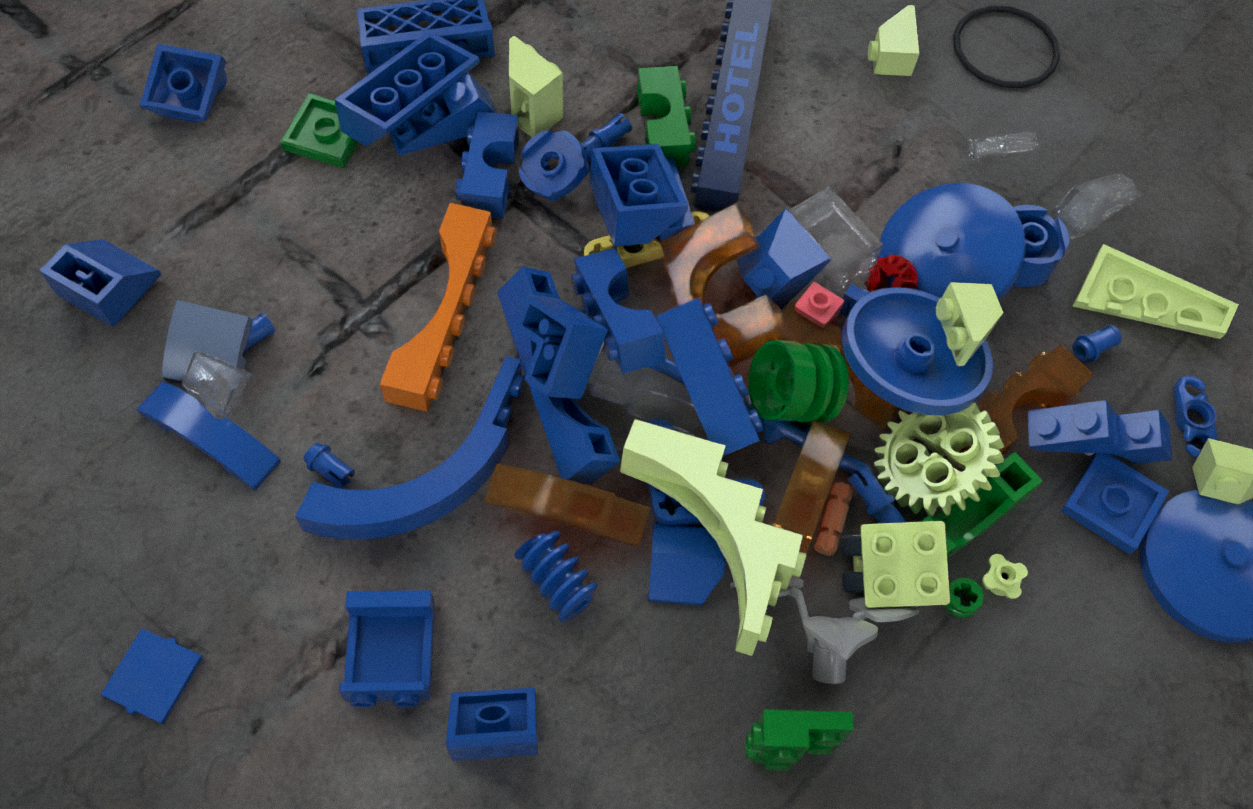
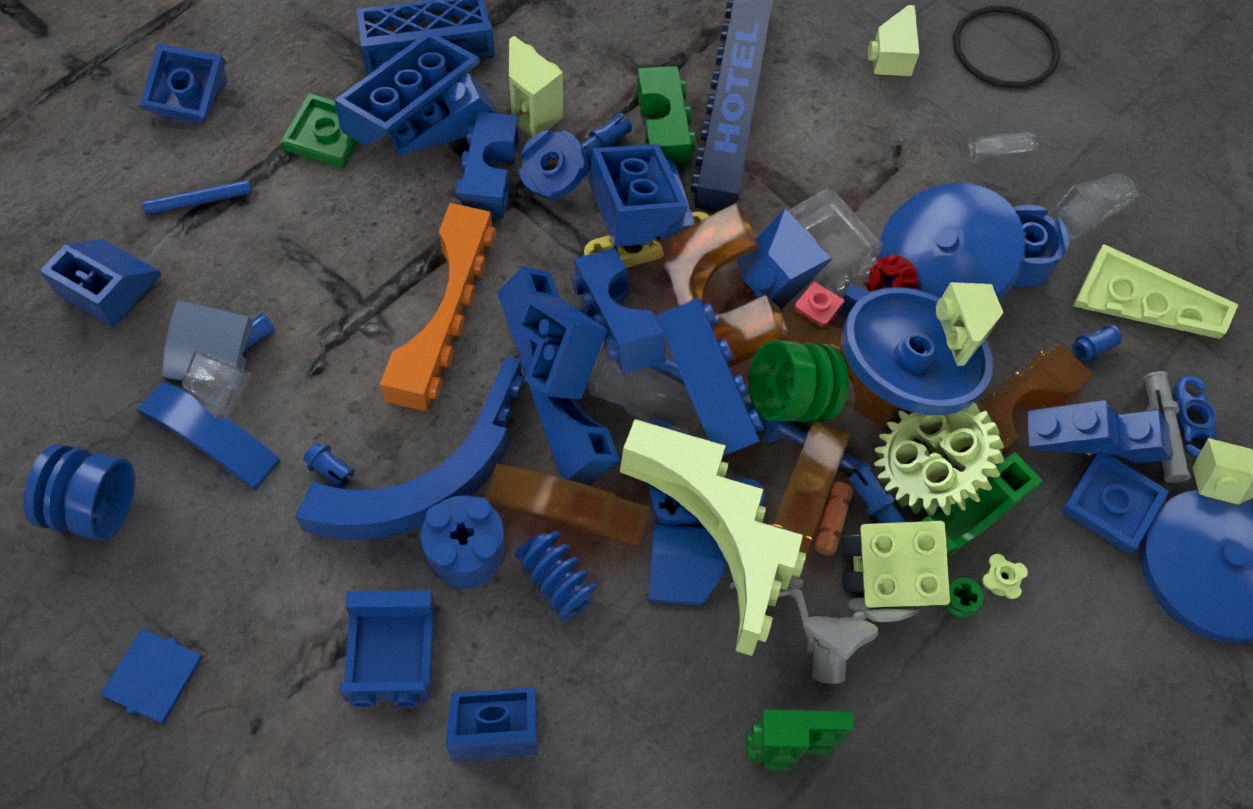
none -> blue wheel [23,444,136,541]
none -> blue bar [142,180,252,215]
none -> blue brick [421,496,506,589]
none -> light grey pin [1143,371,1191,483]

